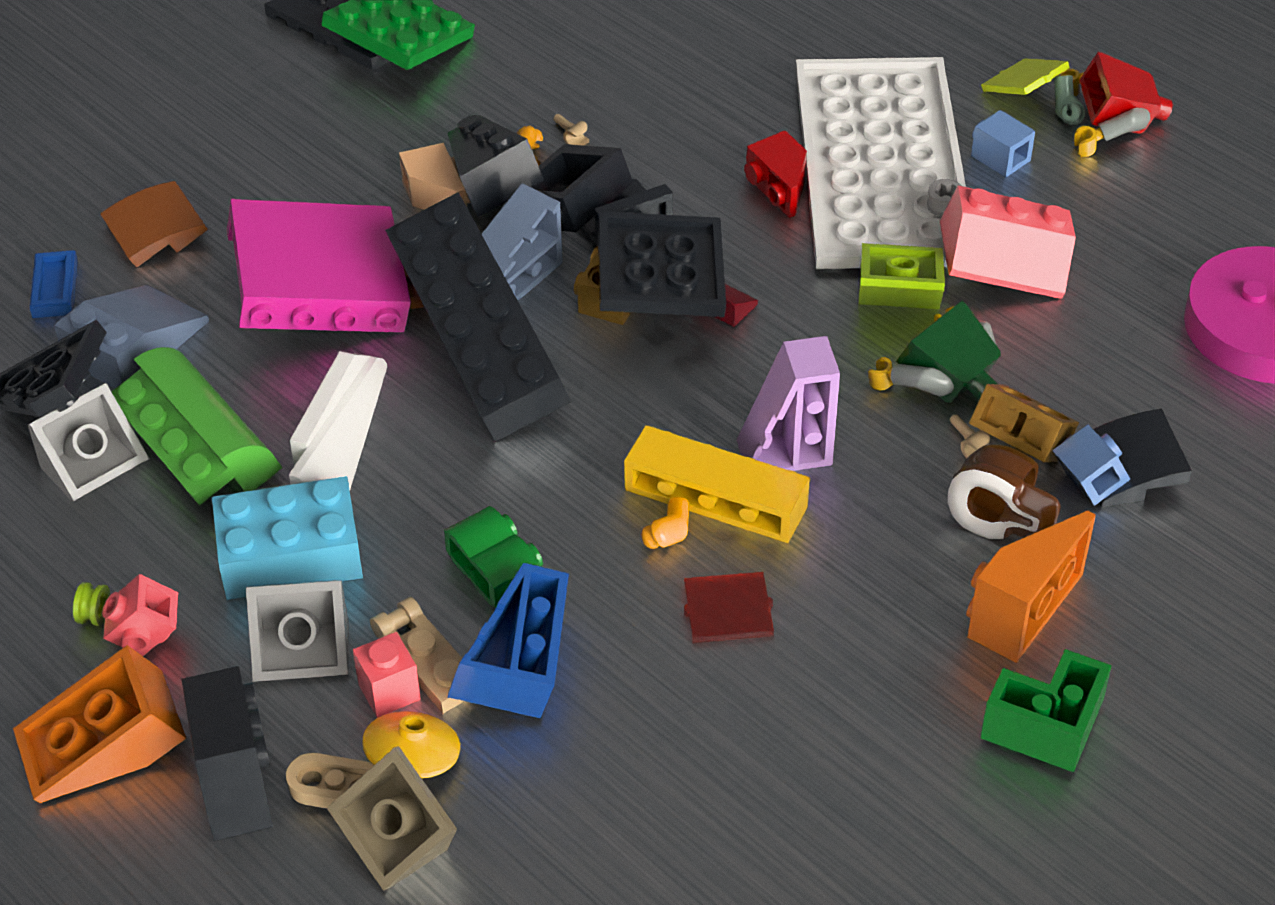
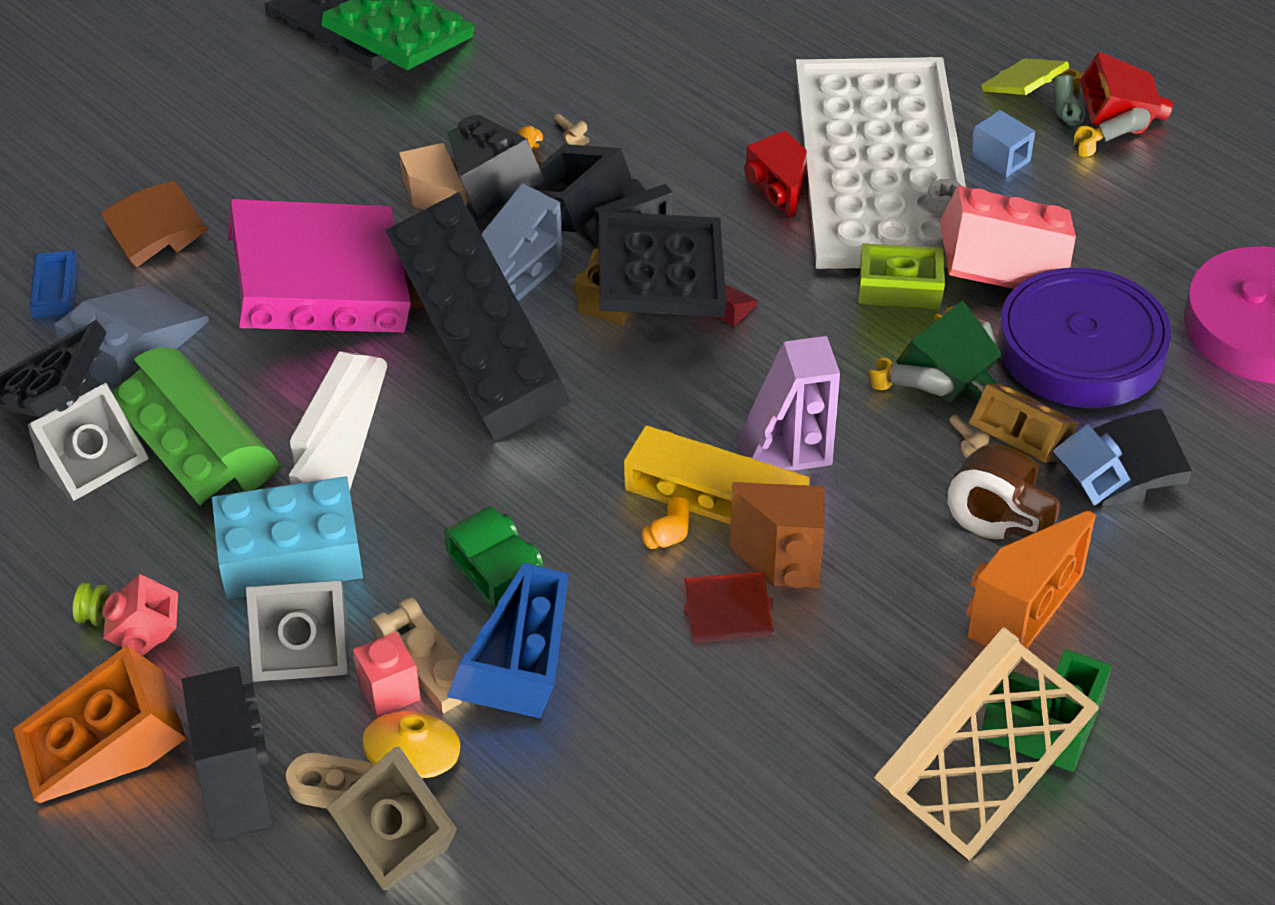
none -> dark orange slope [730,482,825,588]
none -> tan fence [874,627,1099,861]
none -> dark purple brick [998,267,1171,408]

